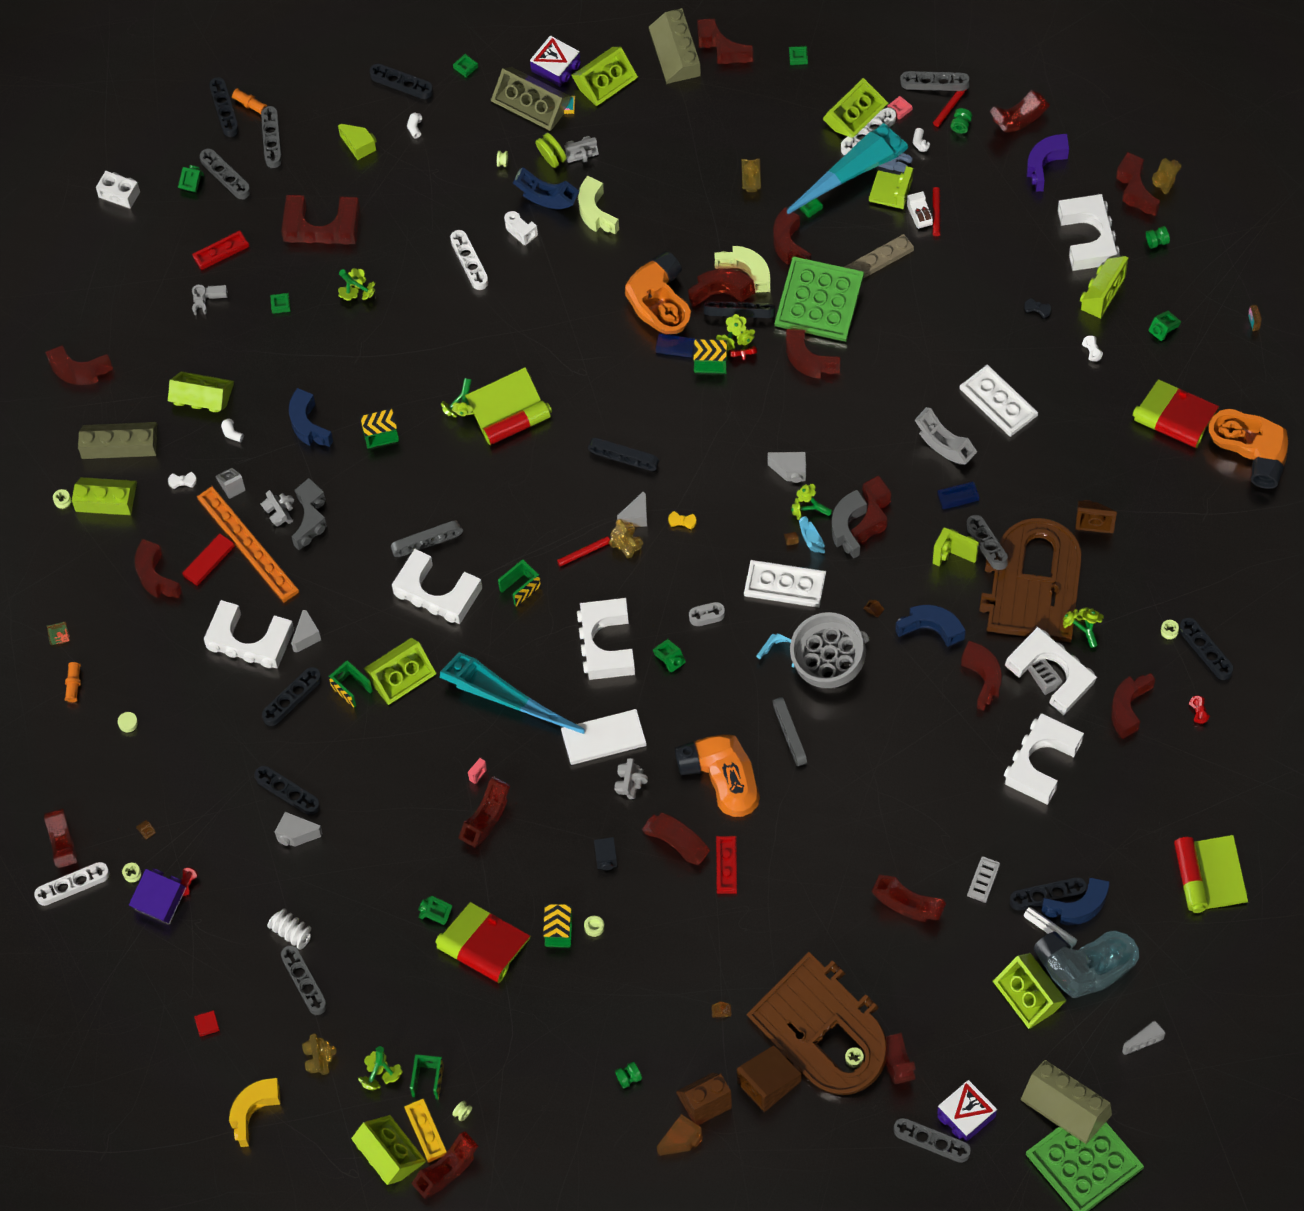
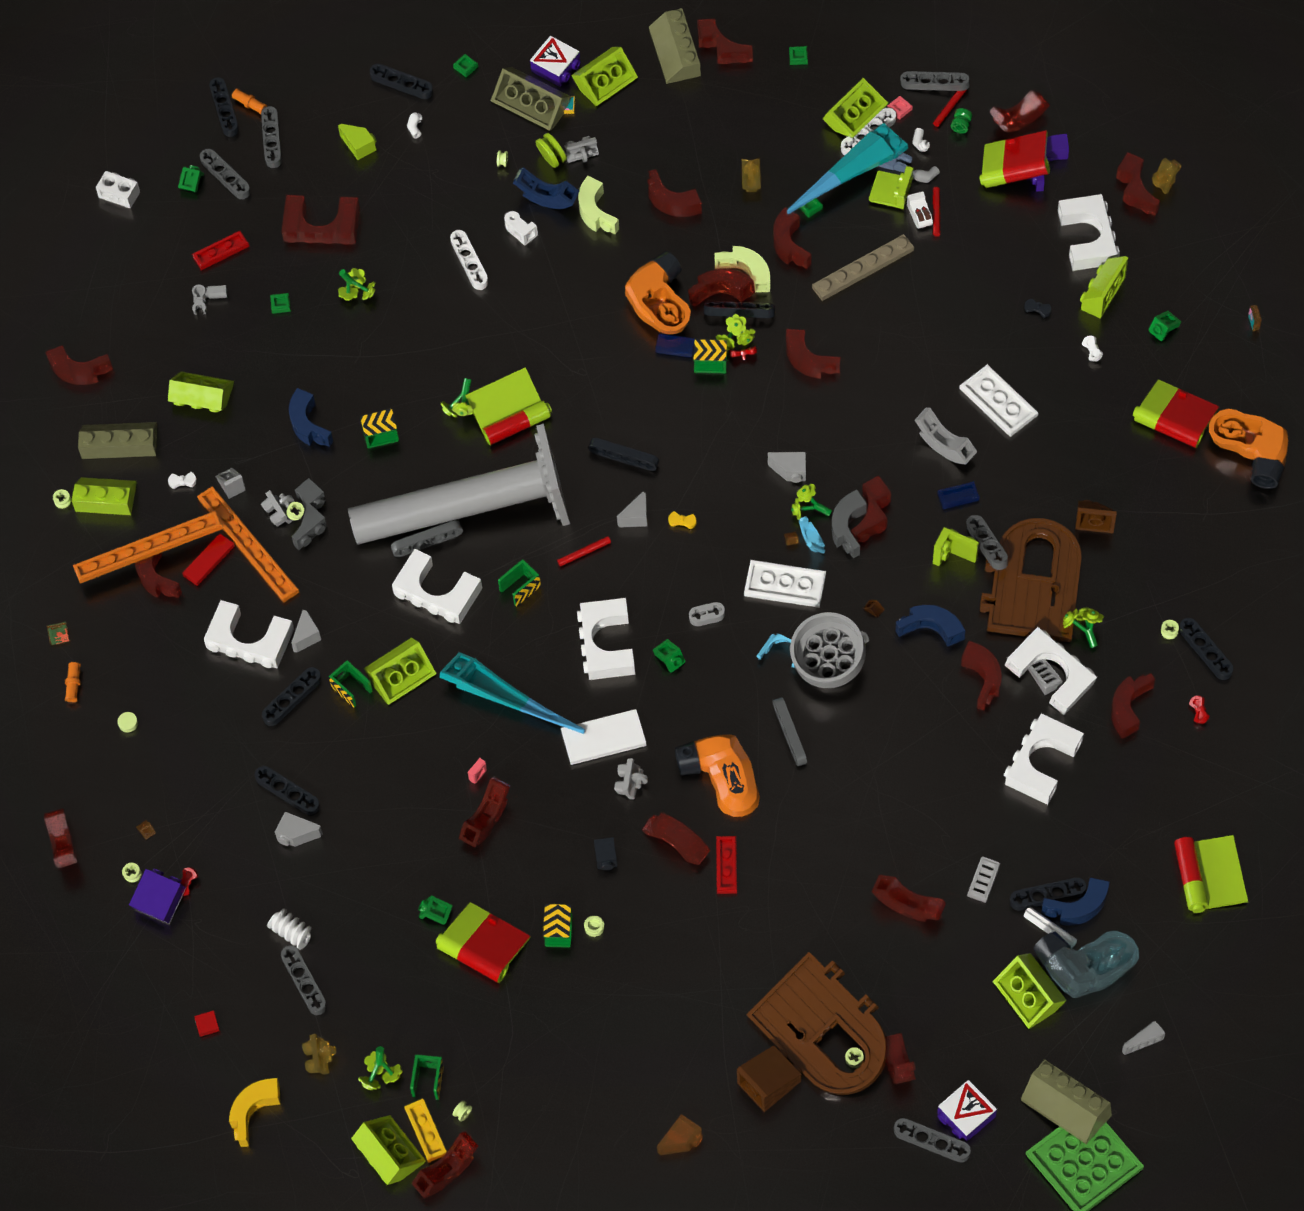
white beam [35,862,110,906] -> none
white arm [221,419,244,442] -> none
clear yellow hips [609,520,643,558] -> none
green wheel [615,1061,642,1089] -> none
reddish brown slope [676,1073,732,1127] -> none
clear orange piece [712,1001,731,1017] -> none
bright green plate [775,257,864,342] -> none
green wheel [1146,226,1170,249] -> none
none -> orange tile [73,511,223,583]
none -> yellowish green bush [287,502,304,521]
none -> light grey piece [348,424,570,544]
none -> clear red arch [647,169,702,217]
none -> light grey arm [913,166,940,183]
none -> red door [980,130,1050,188]

